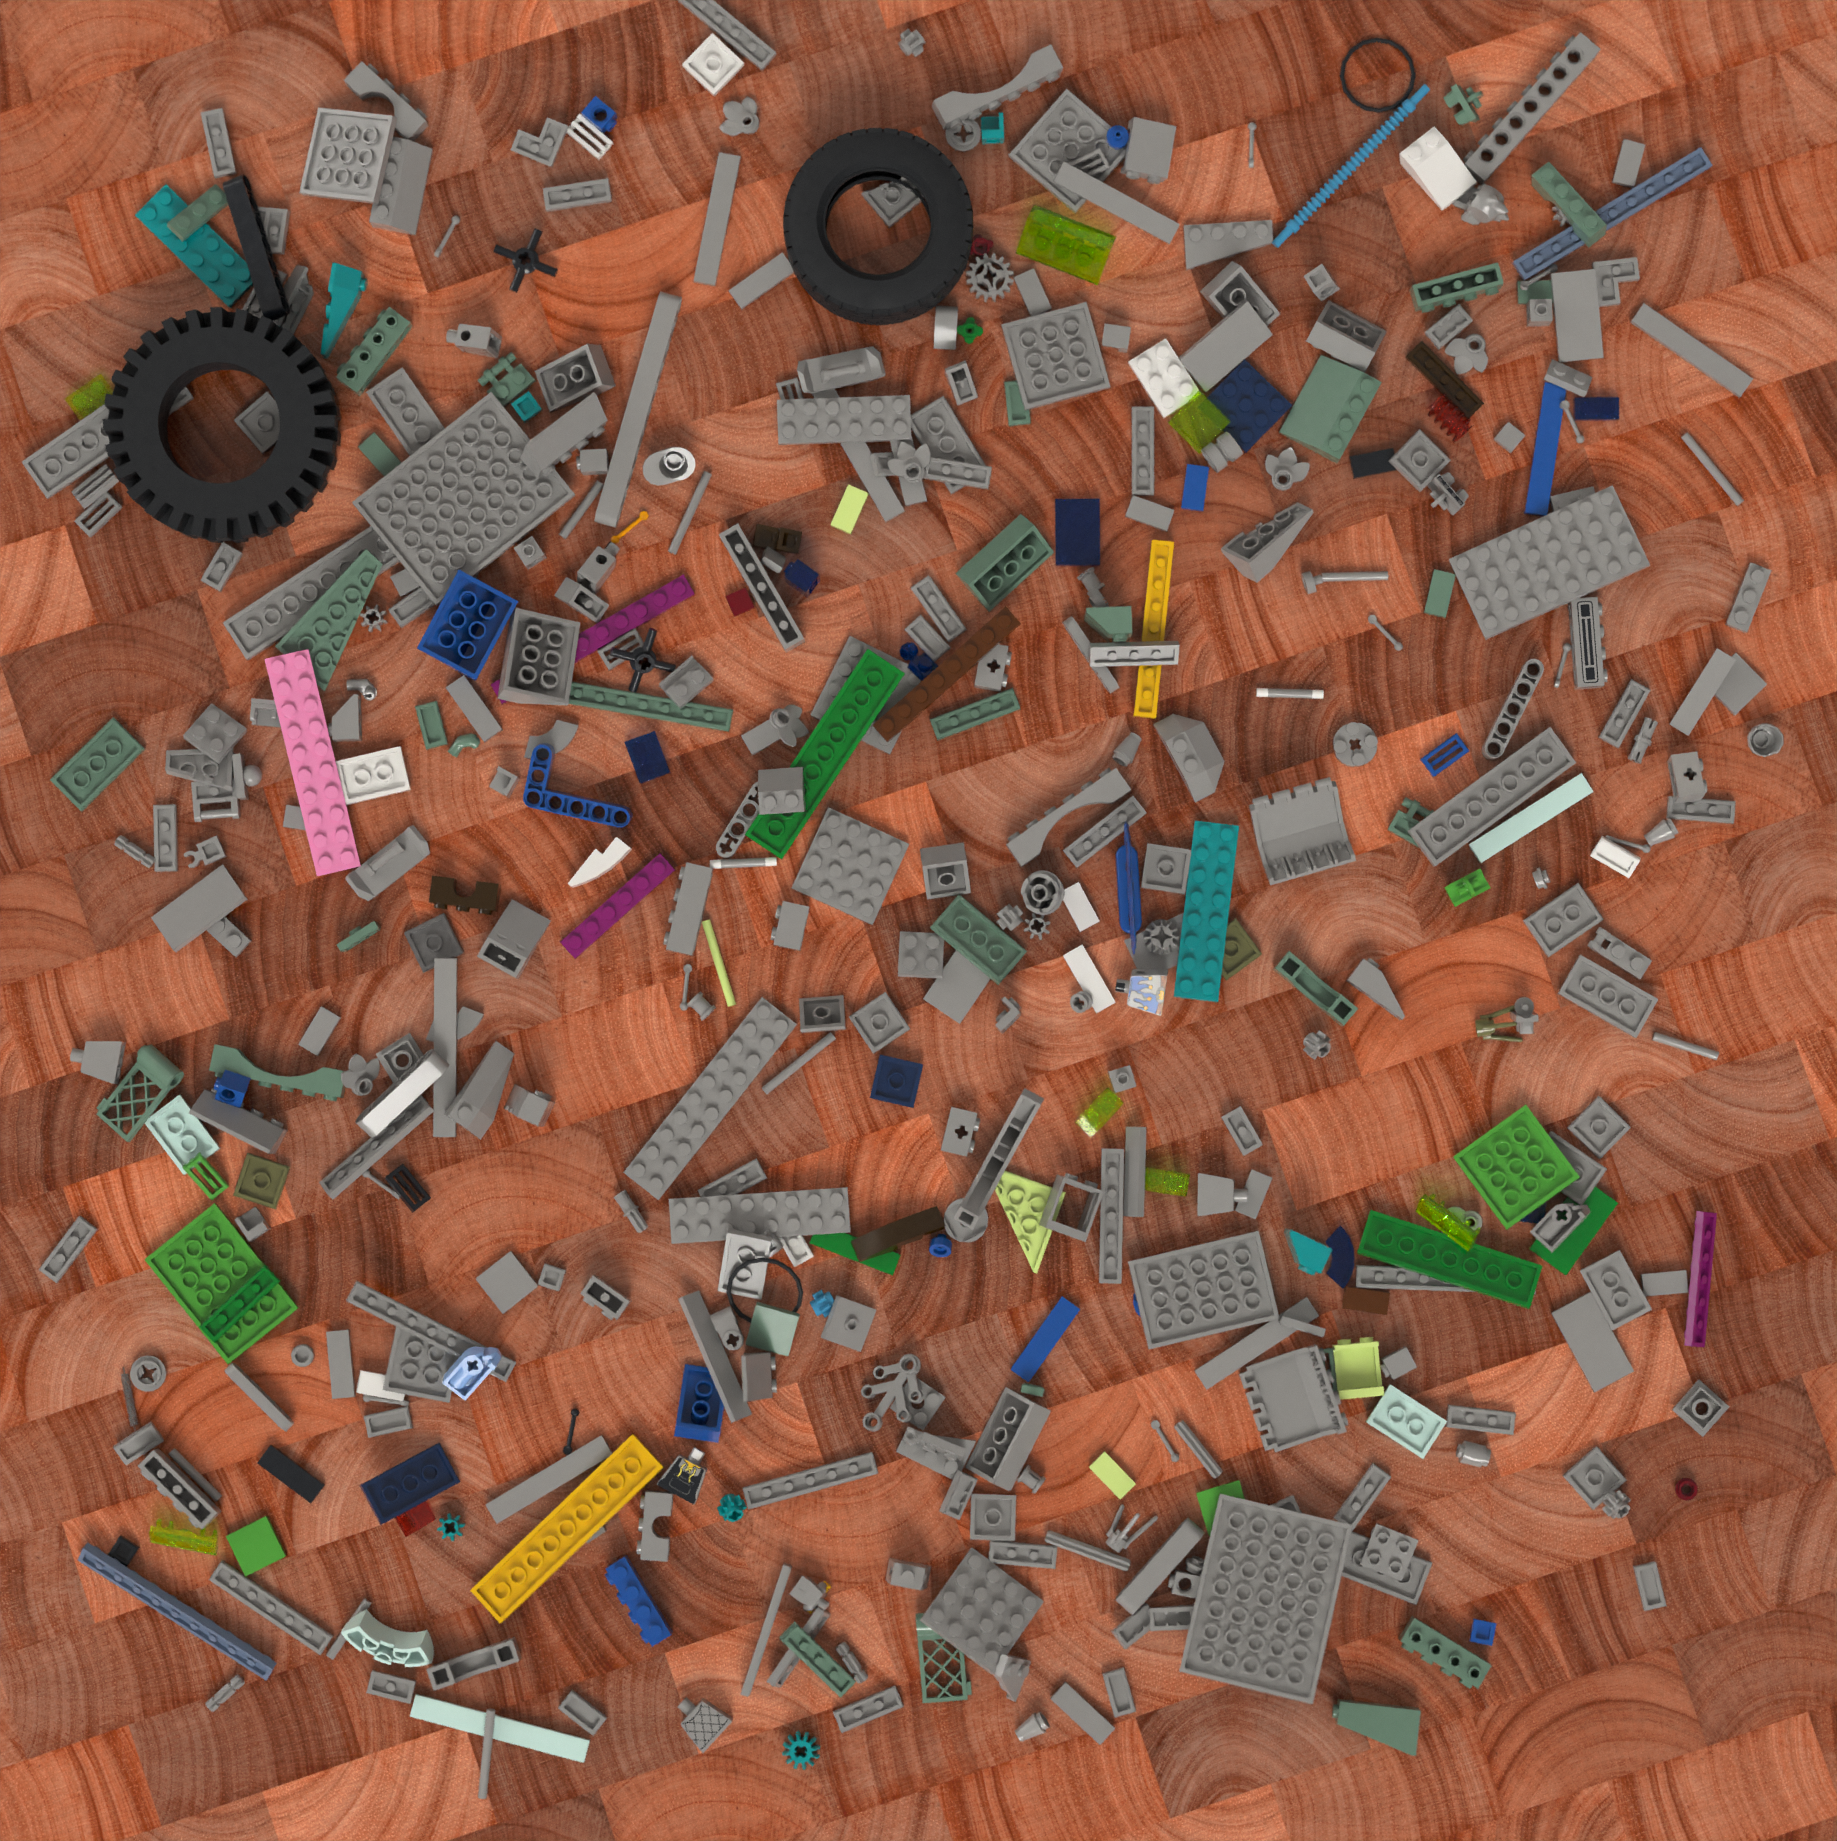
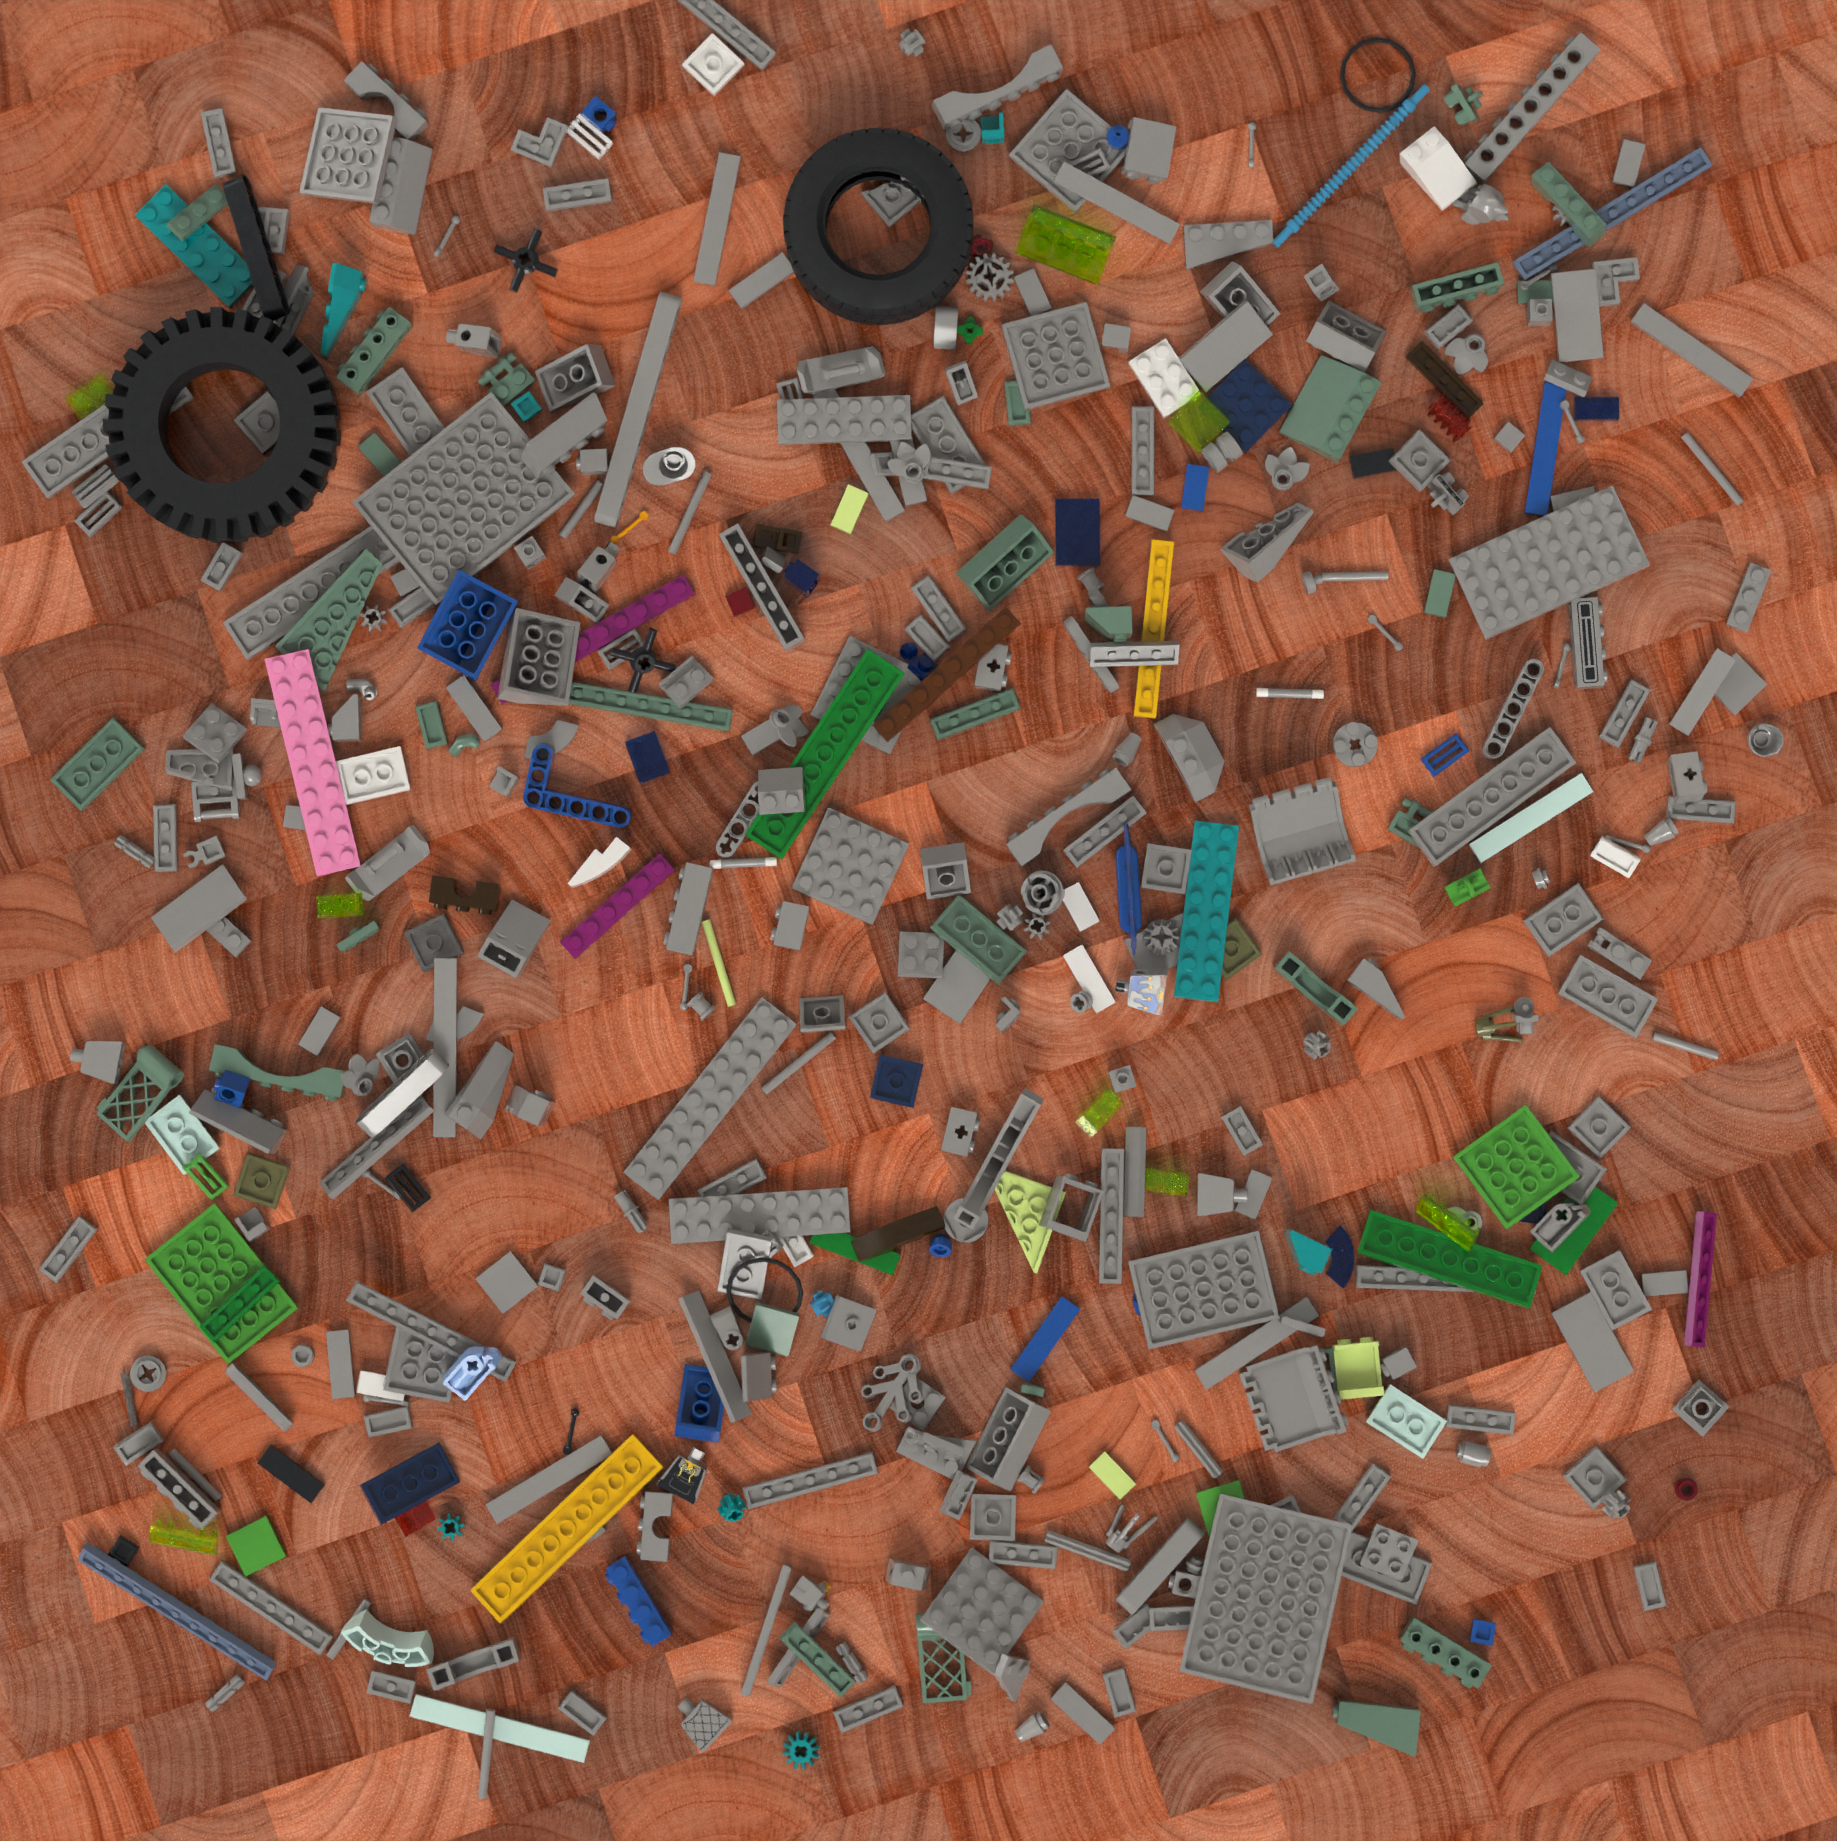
light grey plate [719,97,760,136] -> none
reddish brown tile [1342,1286,1390,1315] -> none
none -> clear neon green slope [316,893,363,918]

